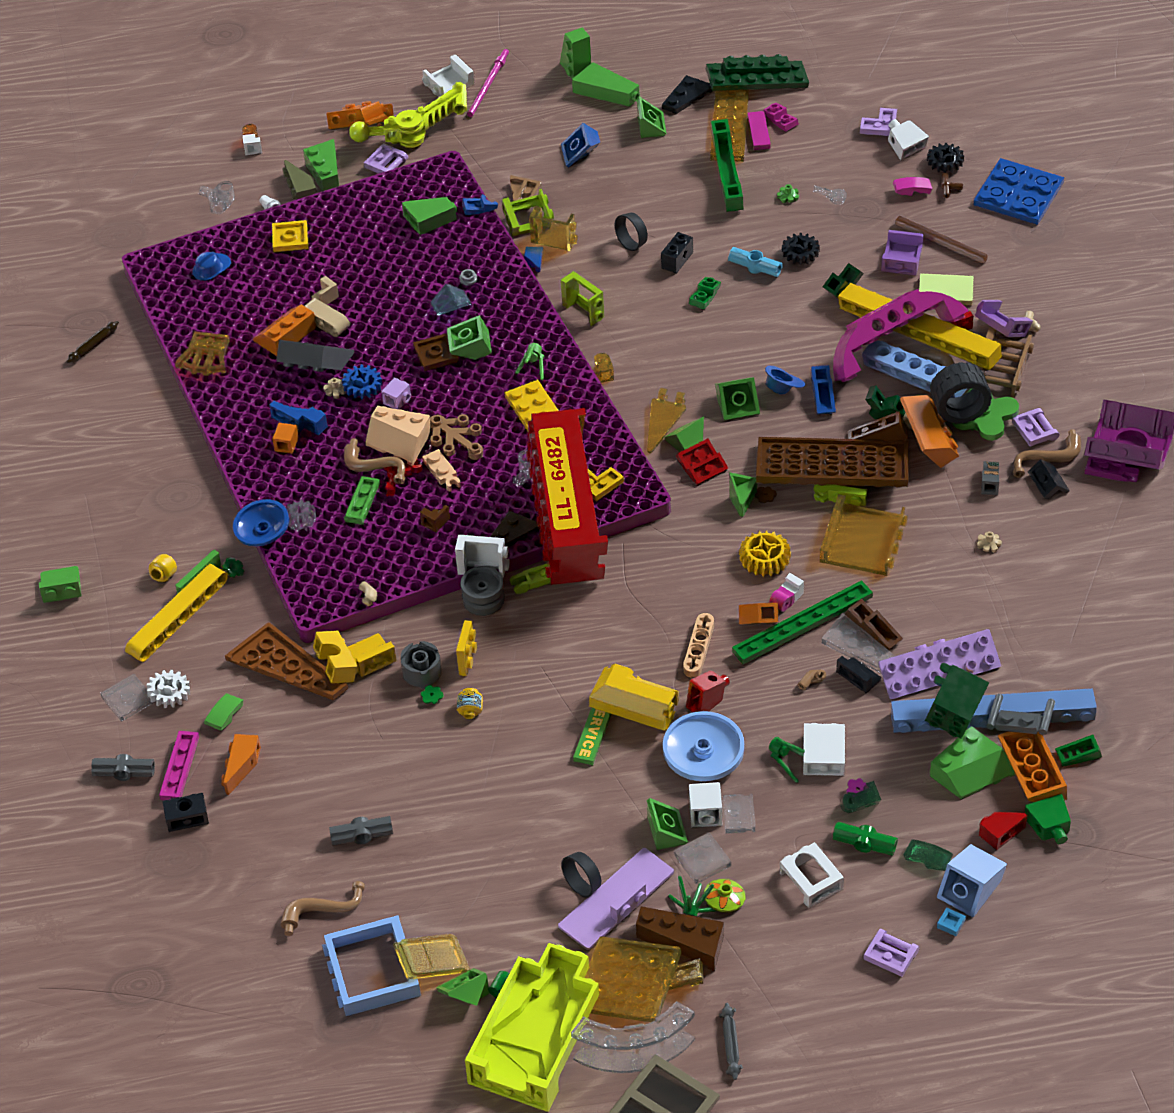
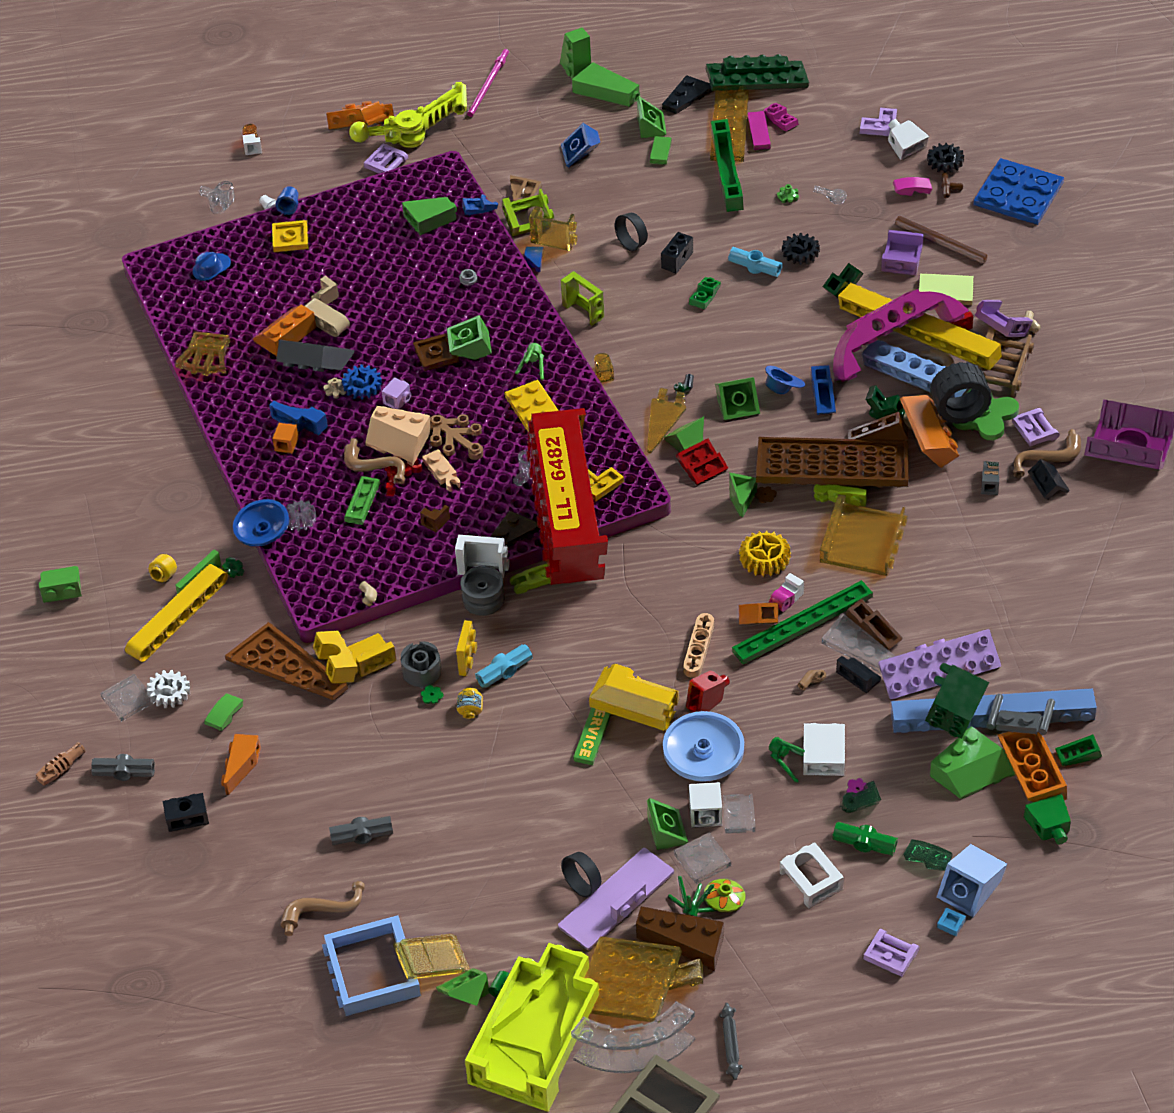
dark brown wheel [66,321,119,363] -> none
dark pink plate [159,731,199,800] -> none
olive slope [282,160,317,200] -> none
bright green wedge [303,139,339,192] -> none
white panel [422,54,475,97] -> none
clear light blue slope [431,284,471,315] -> none
tan plant [977,532,1002,553] -> none
red slope [979,812,1027,850] -> none
magenta hinge [1084,456,1139,482] -> none
none -> nougat hinge [36,742,86,786]
none -> blue piece [275,186,299,215]
none -> medium azure piece [475,644,533,688]
none -> bright green tile [650,136,672,164]
none -> arm [674,374,694,395]

